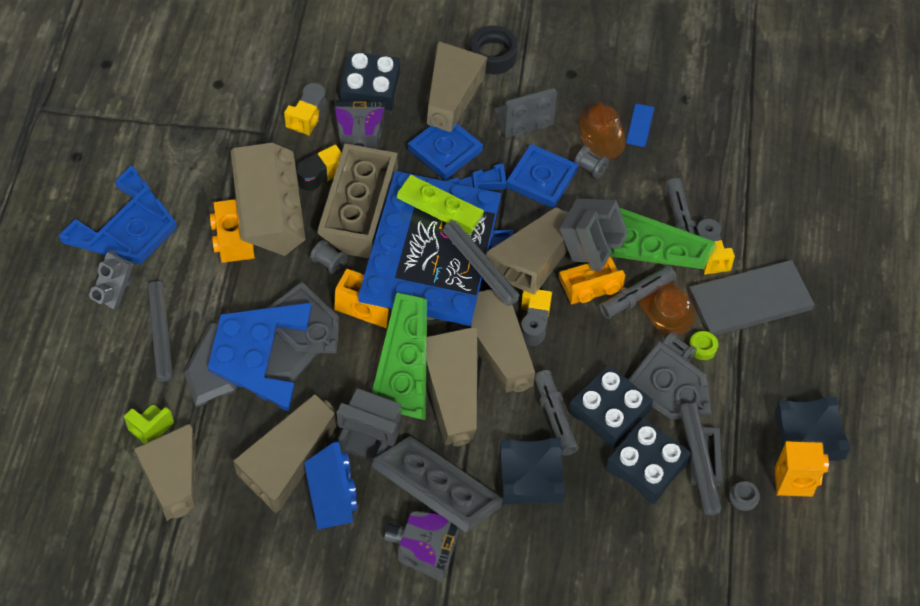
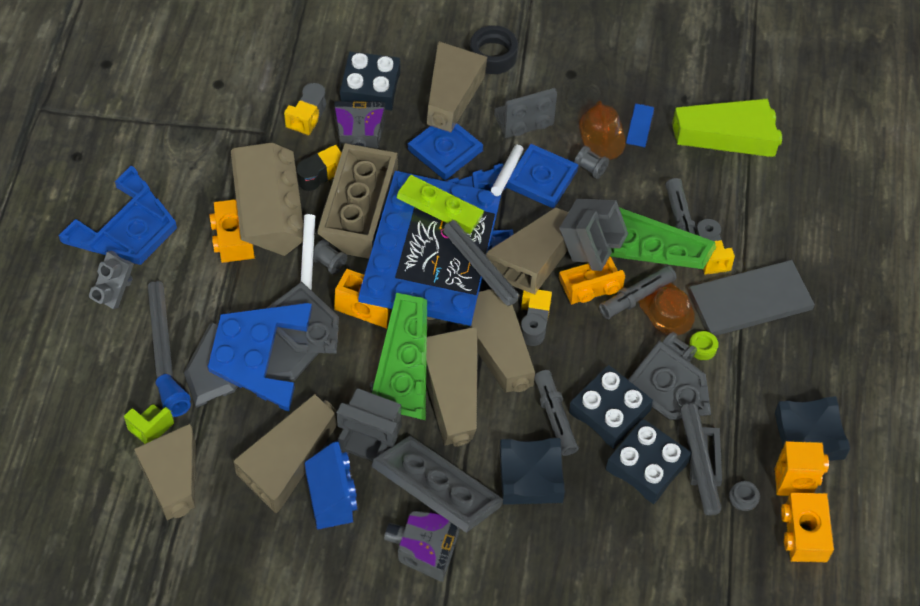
none -> blue cone [156,374,191,417]
none -> white bar [301,214,315,291]
none -> white bar [491,145,524,196]
none -> lime slope [672,99,782,157]
none -> light orange brick [781,493,834,562]

